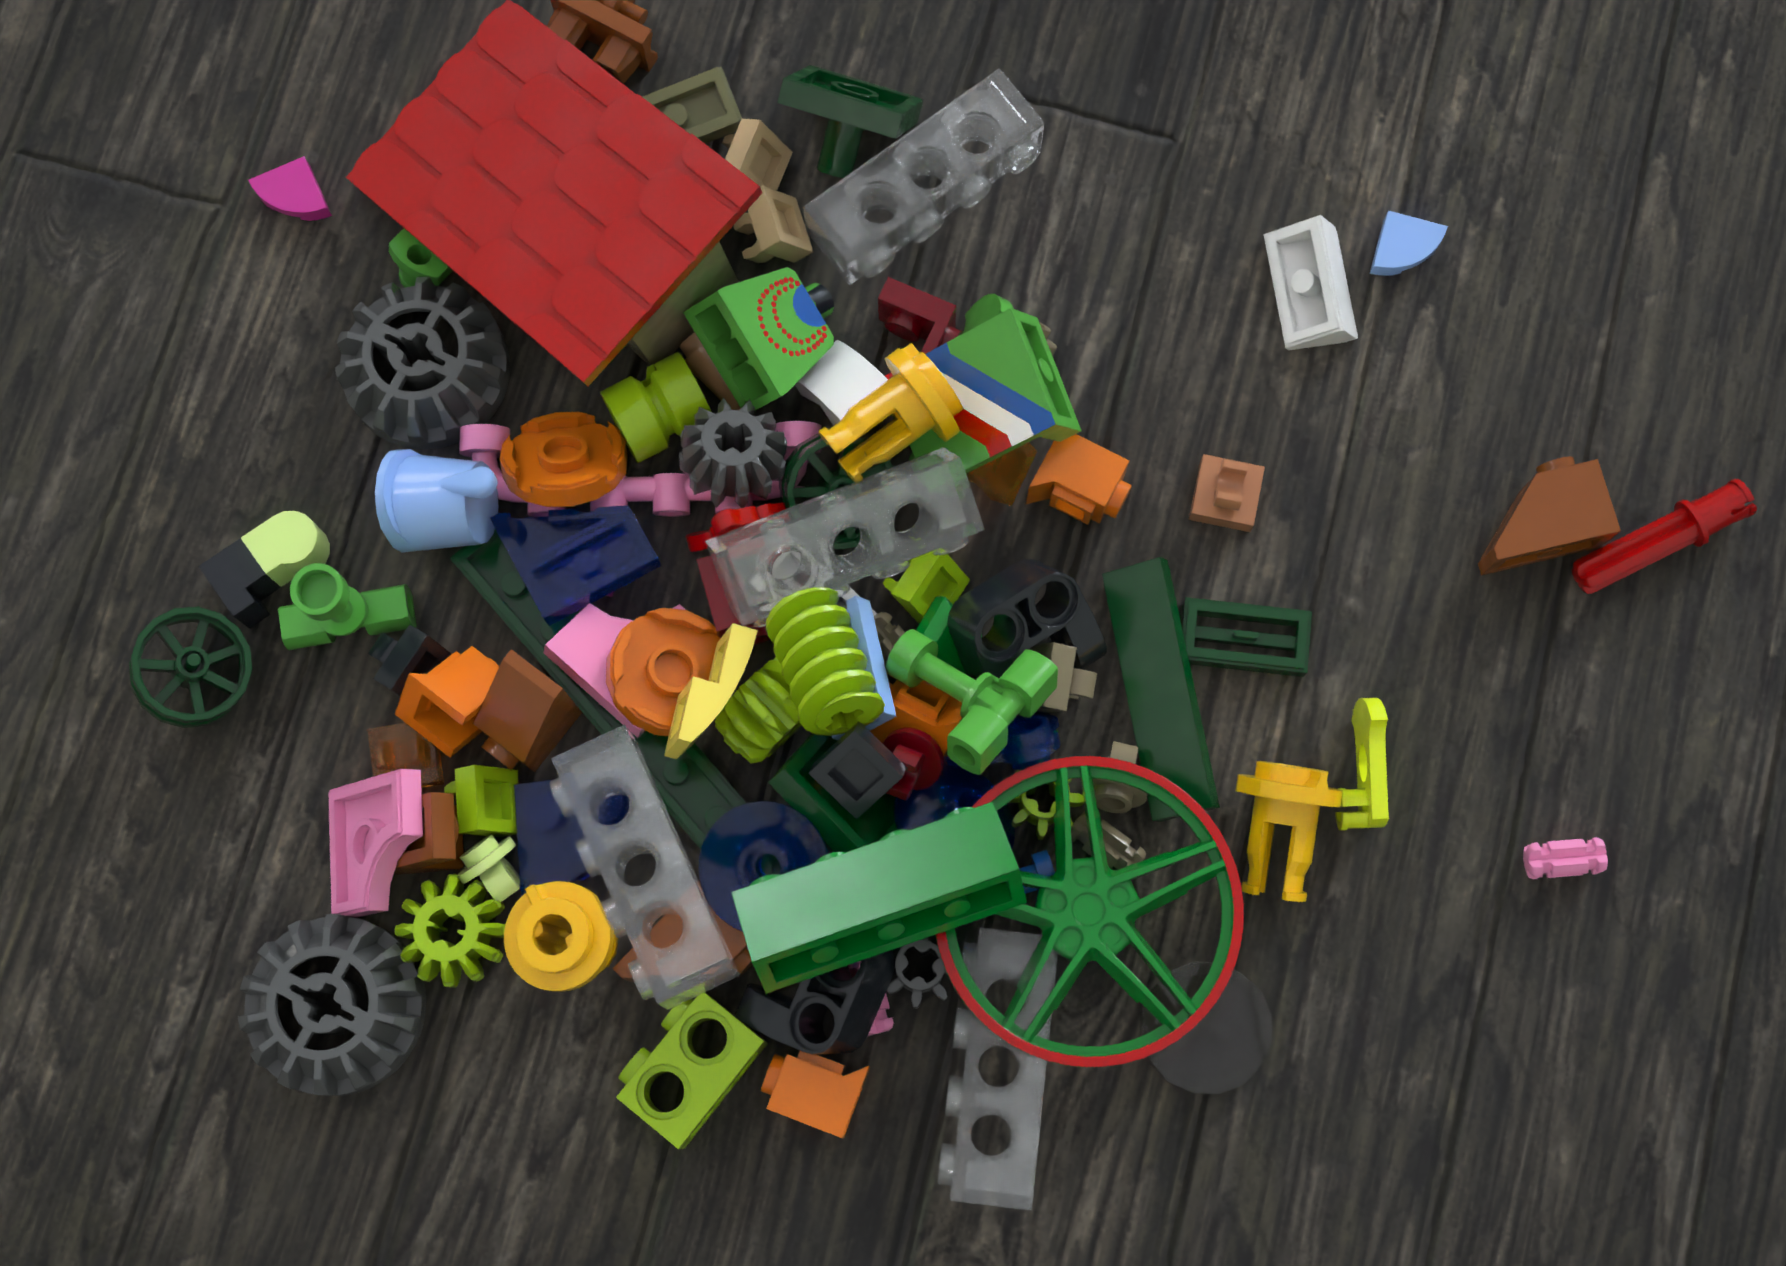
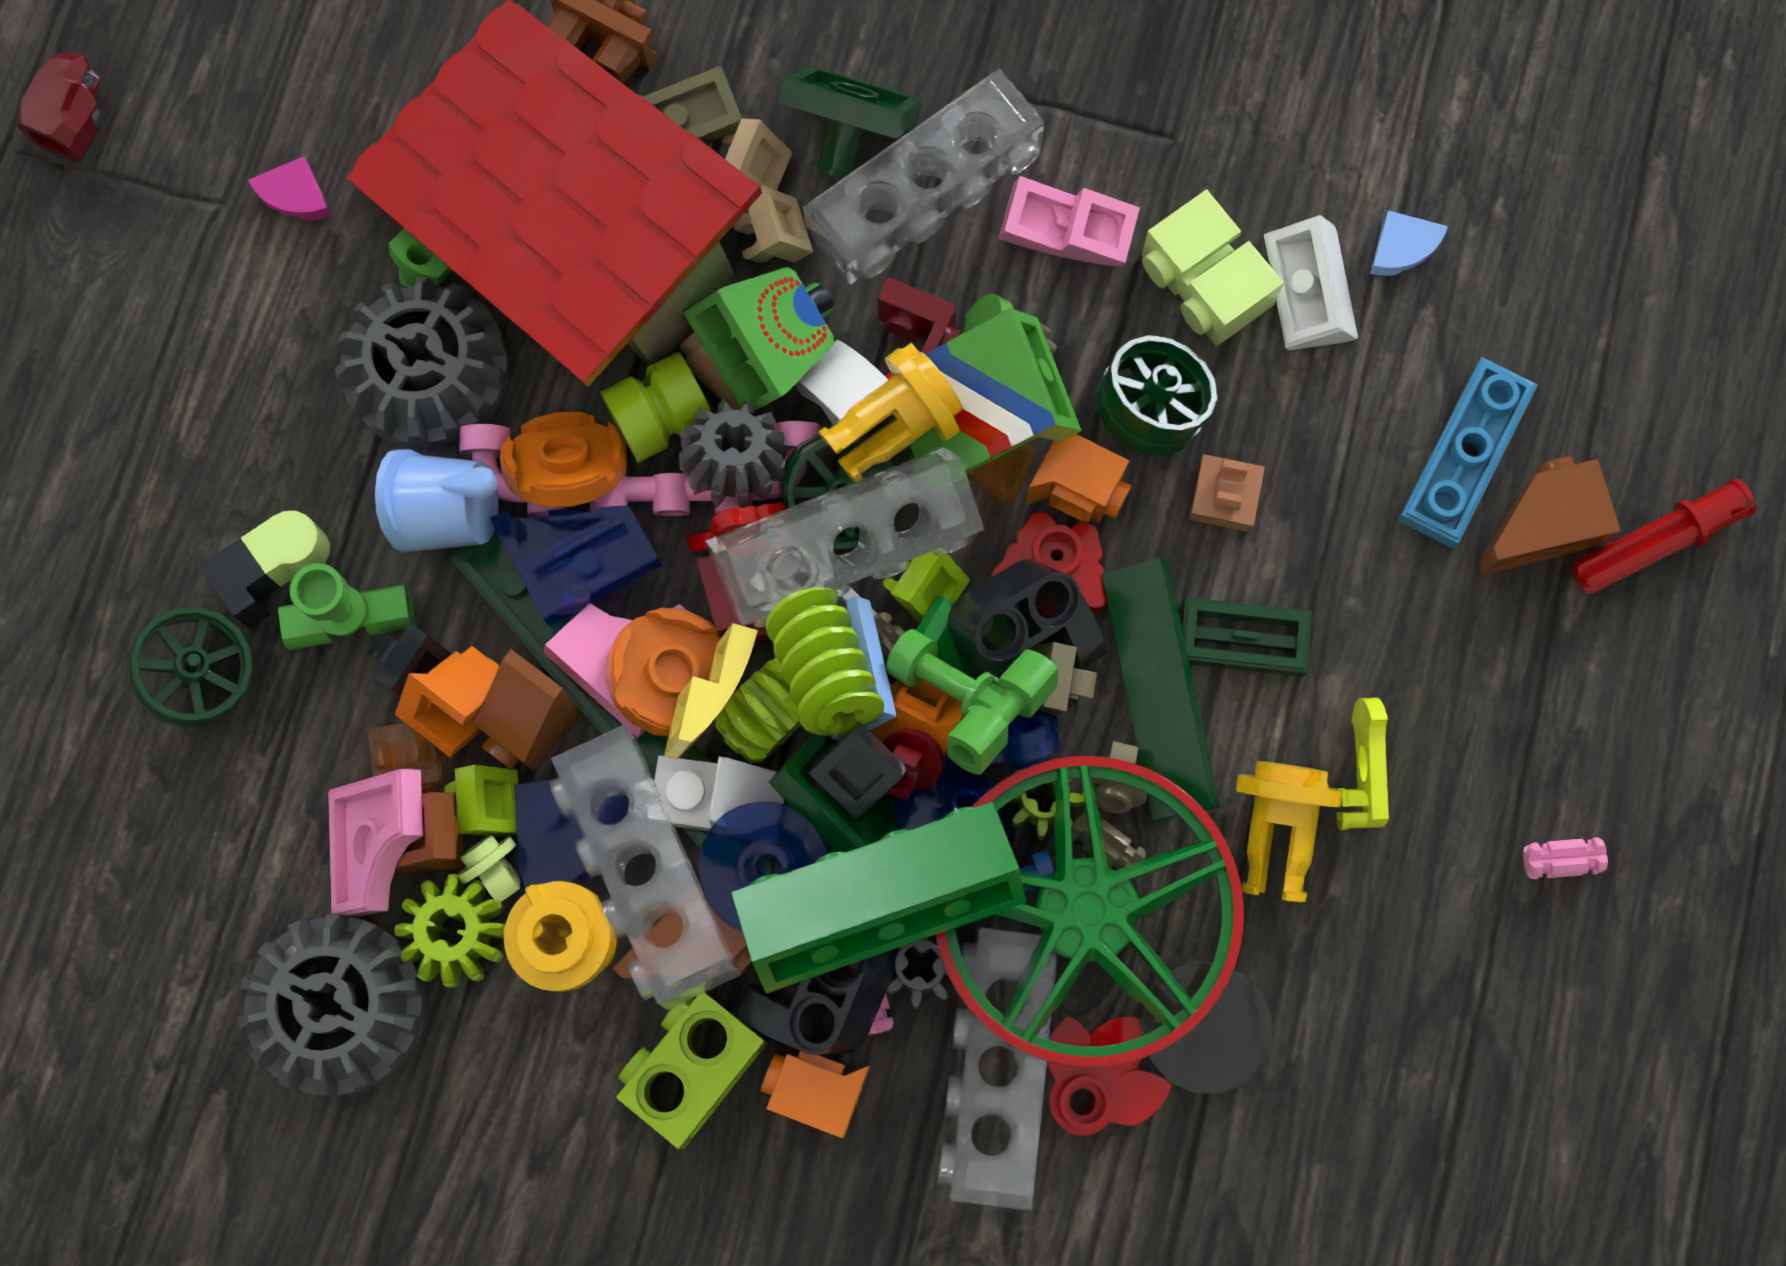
none -> dark red rock [17,52,100,162]
none -> white slope [648,756,785,841]
none -> red animal [991,512,1107,613]
none -> bright pink slope [998,176,1140,267]
none -> red plate [1046,1016,1172,1136]
none -> dark green wheel [1095,335,1217,456]
none -> yellowish green piece [1142,189,1284,347]
none -> dark azure tile [1397,357,1538,549]

